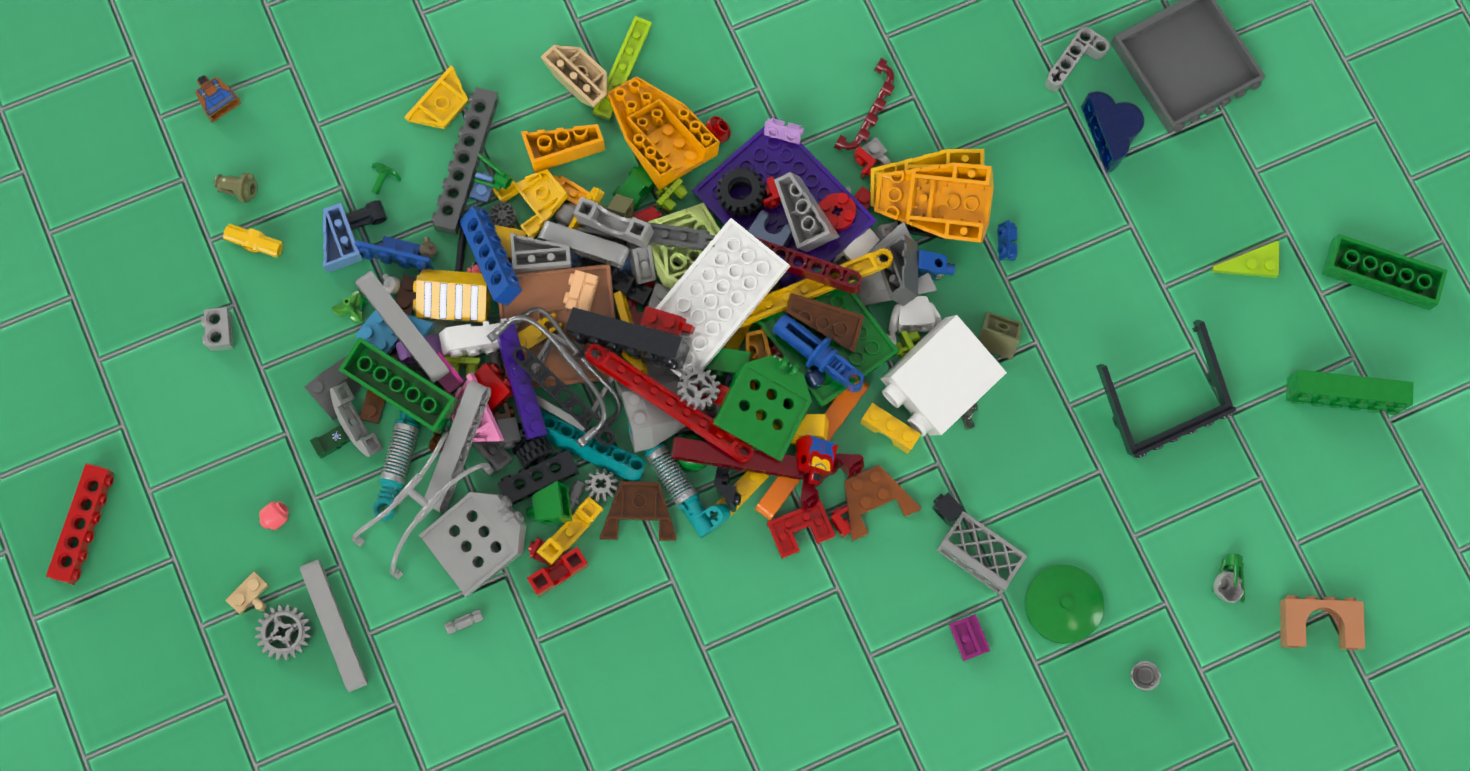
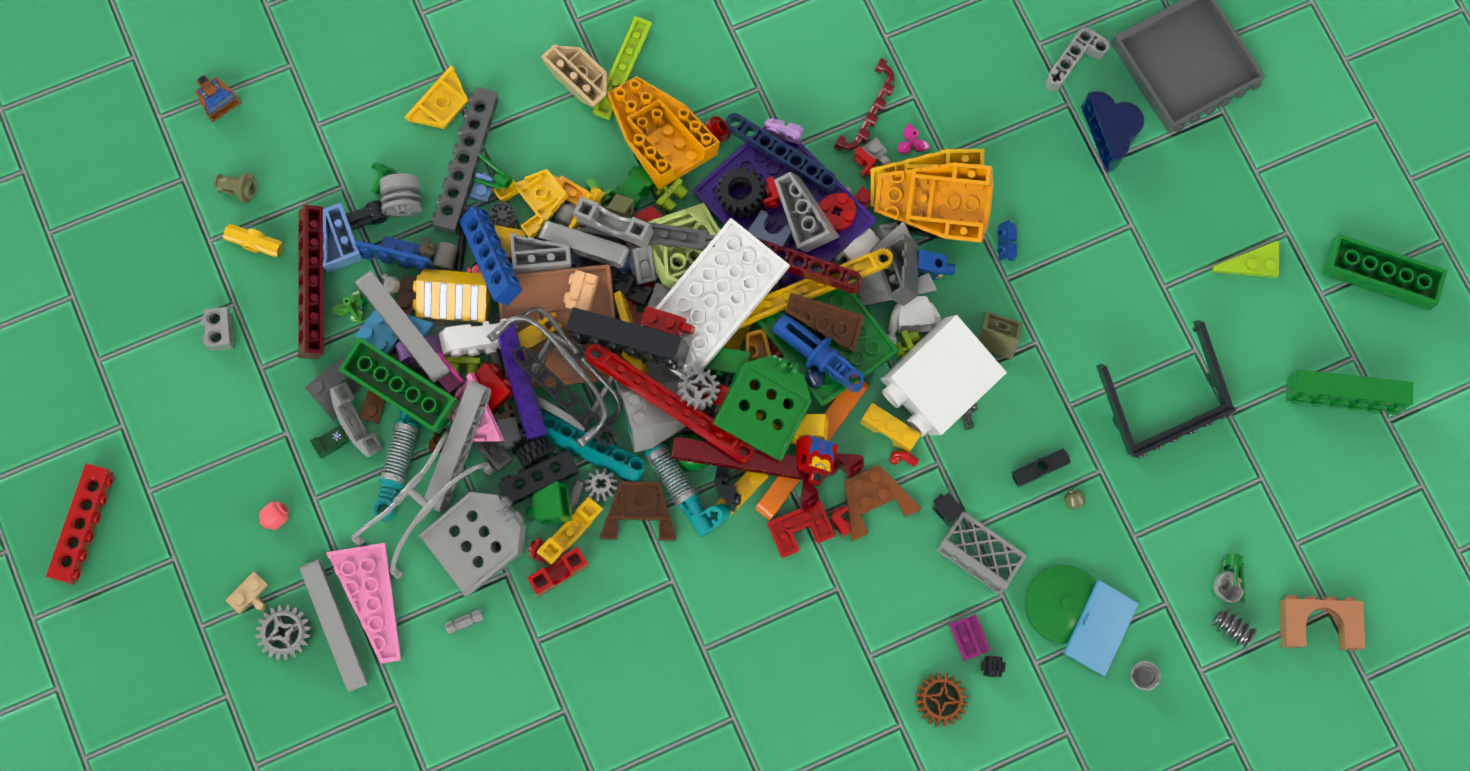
light orange wedge [521,124,606,173] -> none
none -> dark red brick [298,205,324,359]
none -> bright pink wing [326,543,401,664]
none -> light grey wheel [379,173,422,217]
none -> light grey piece [433,242,458,271]
none -> bright green bracket [586,178,614,204]
none -> dark blue beam [726,113,837,193]
none -> red arm [889,451,919,467]
none -> dark pink plant [897,123,929,154]
none -> dark orange gear [915,673,968,727]
none -> black gear [981,656,1006,677]
none -> black piece [1011,448,1071,488]
none -> dark azure container [1063,580,1139,678]
none -> olive piece [1064,489,1085,509]
none -> flat silver piece [1211,608,1257,649]

